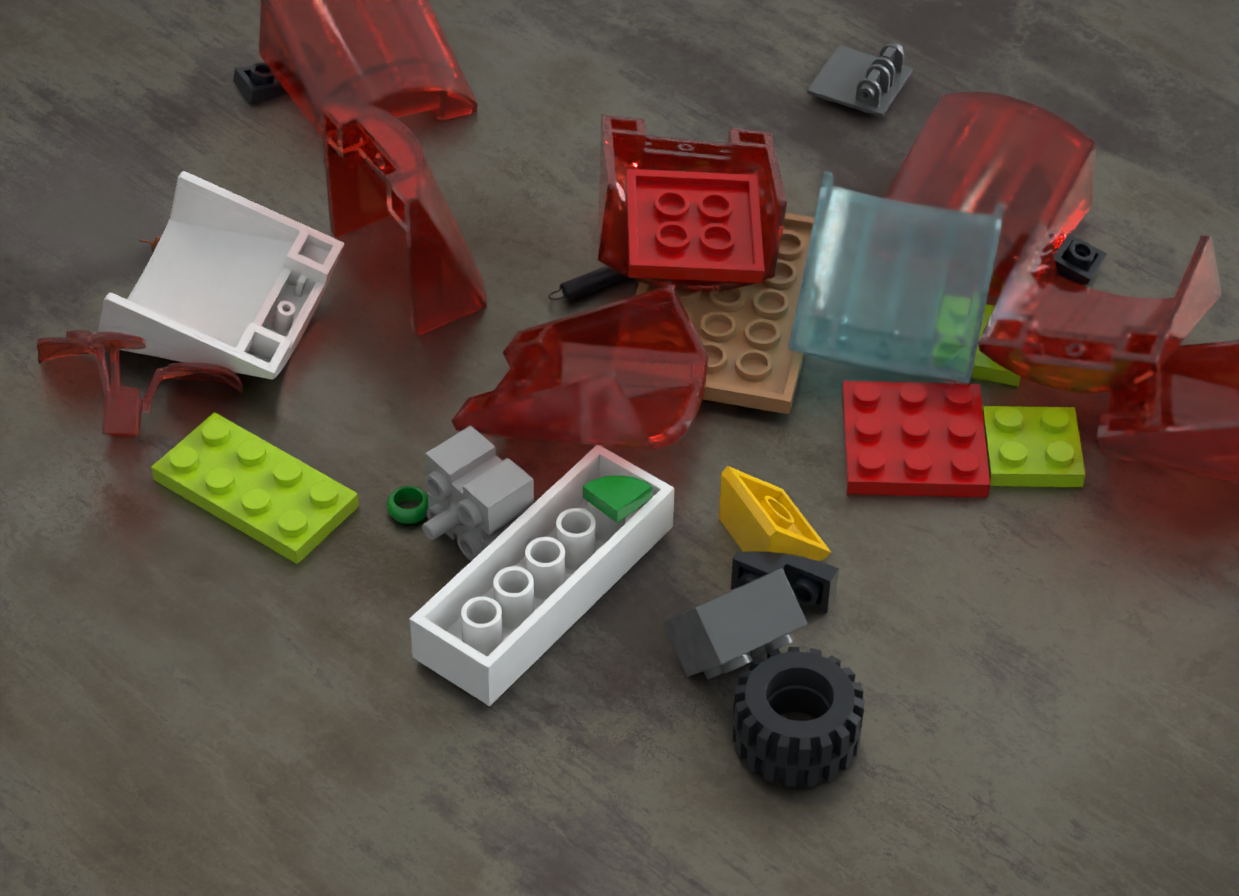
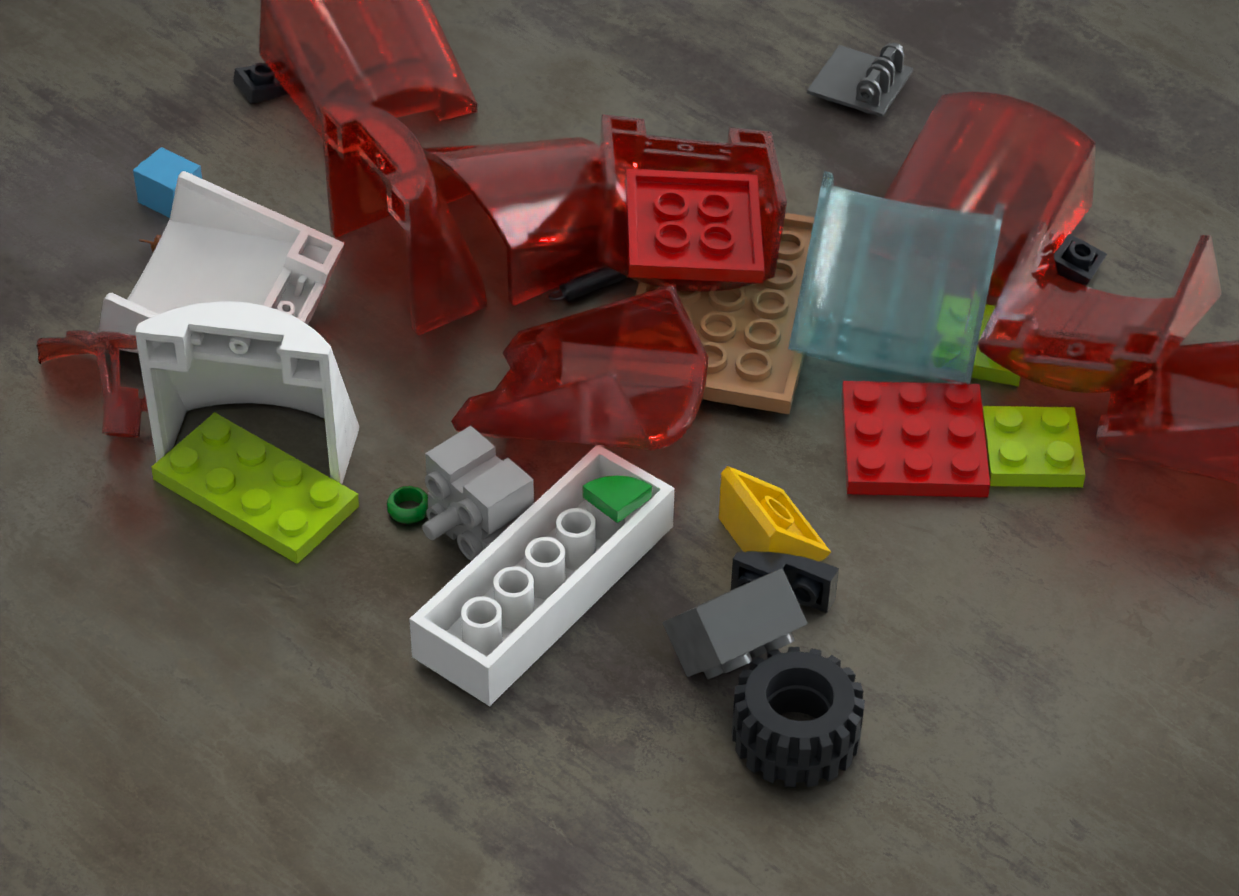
none -> dark azure brick [133,147,202,218]
none -> white windscreen [135,302,360,484]
none -> clear red windscreen [417,137,627,305]

